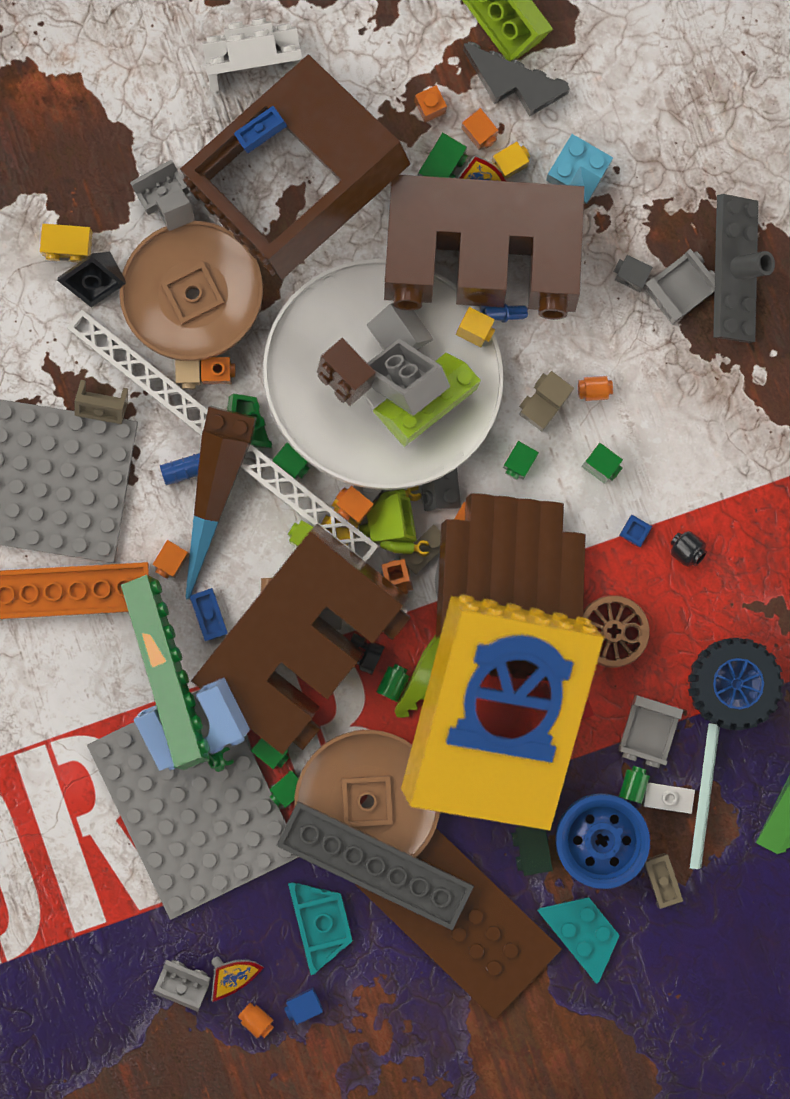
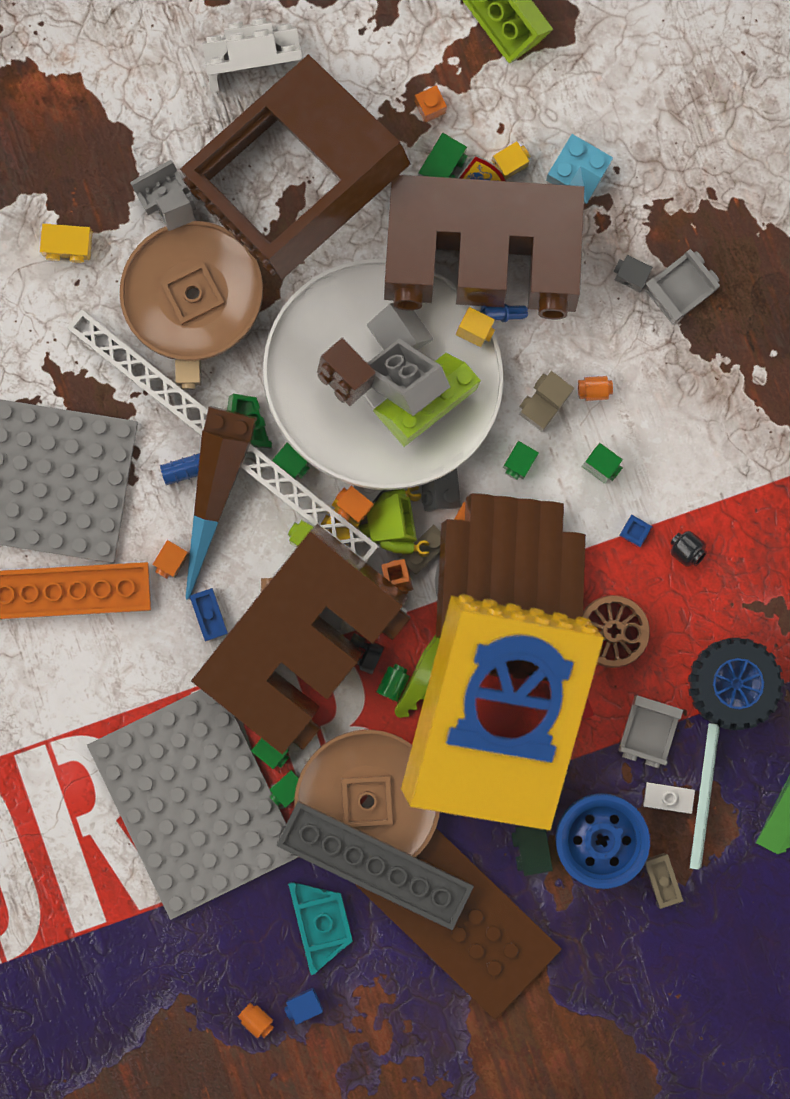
black slope [57,251,126,307] -> none
dark tan panel [75,380,128,424] -> none
brick [121,575,210,770] -> none
light blue arch [133,678,250,771] -> none
light grey bracket [153,960,211,1011] -> none
orange brick [201,357,236,384] -> none
green plate [208,747,234,772] -> none
shield [211,957,264,1002] -> none
blue plate [234,106,287,154] -> none
orange brick [461,108,499,150] -> none
dark grey slope [463,41,570,117] -> none
teal wing [537,897,620,984] -> none
green brick [619,766,650,804] -> none
dark grey plate [713,194,775,343] -> none

